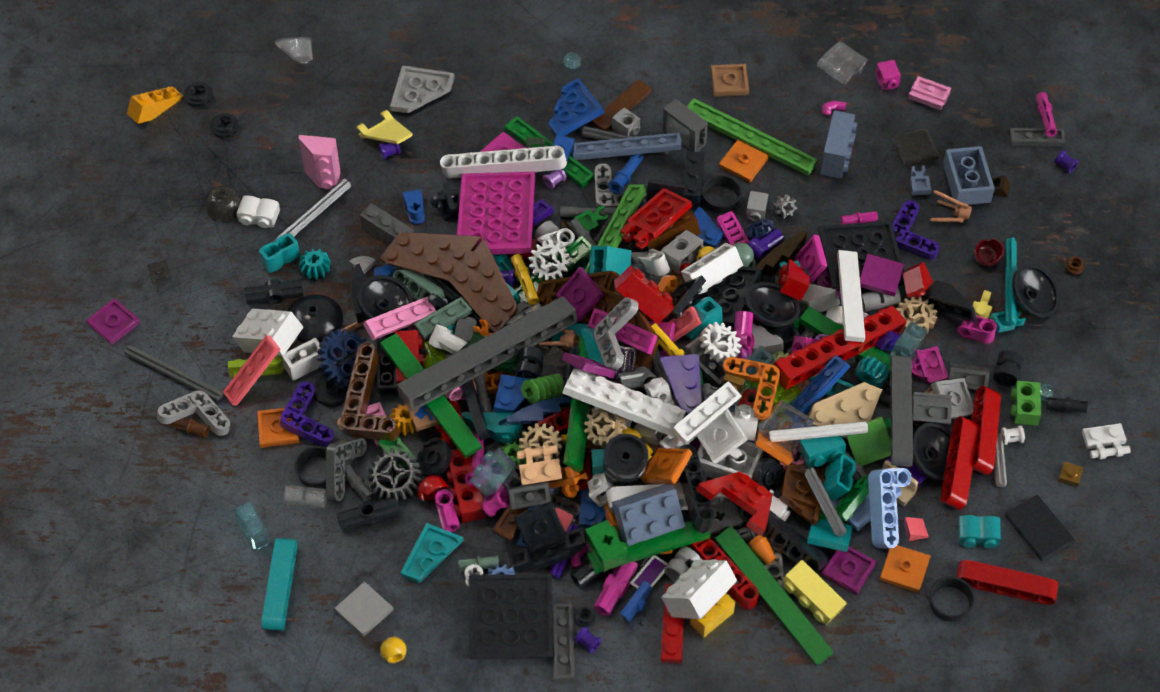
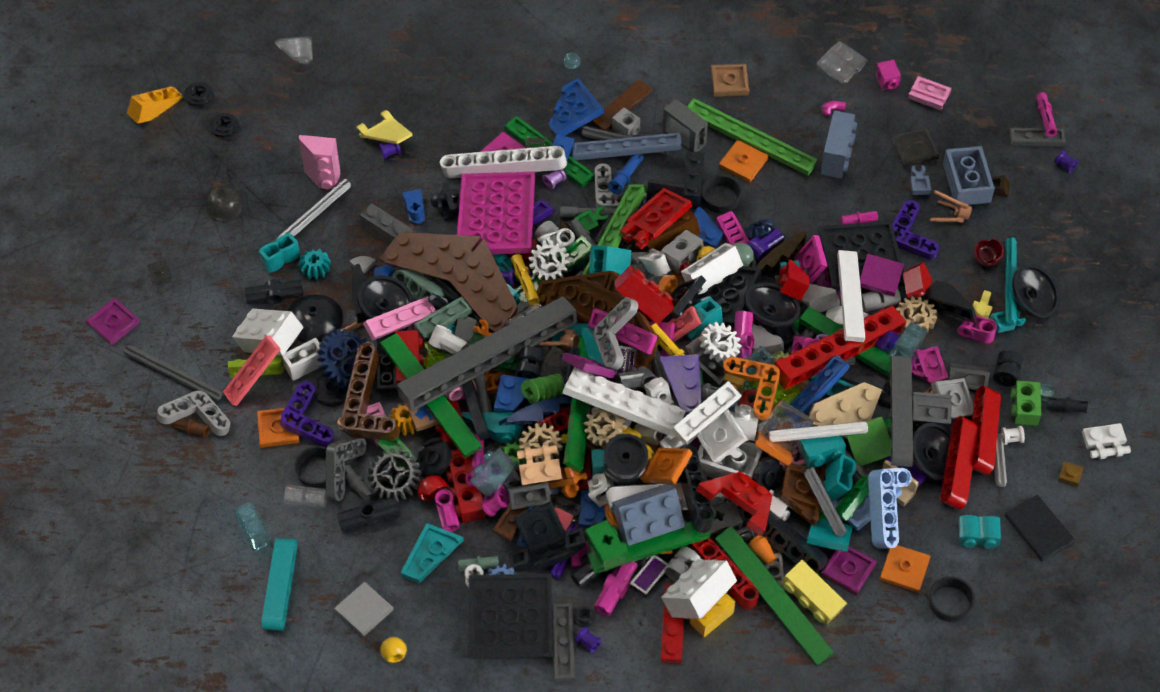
white brick [236,196,280,228] -> none
light grey plate [390,66,454,113] -> none
magenta tile [556,267,604,322] -> none
blue plate [621,581,653,623] -> none
light grey brick [746,191,769,222] -> none
light grey gear [773,194,797,218] -> none
teal gear [855,356,889,388] -> none
coral slope [903,517,929,541] -> none
red beam [956,560,1058,605] -> none
reddish brown plate [1065,256,1084,274] -> none

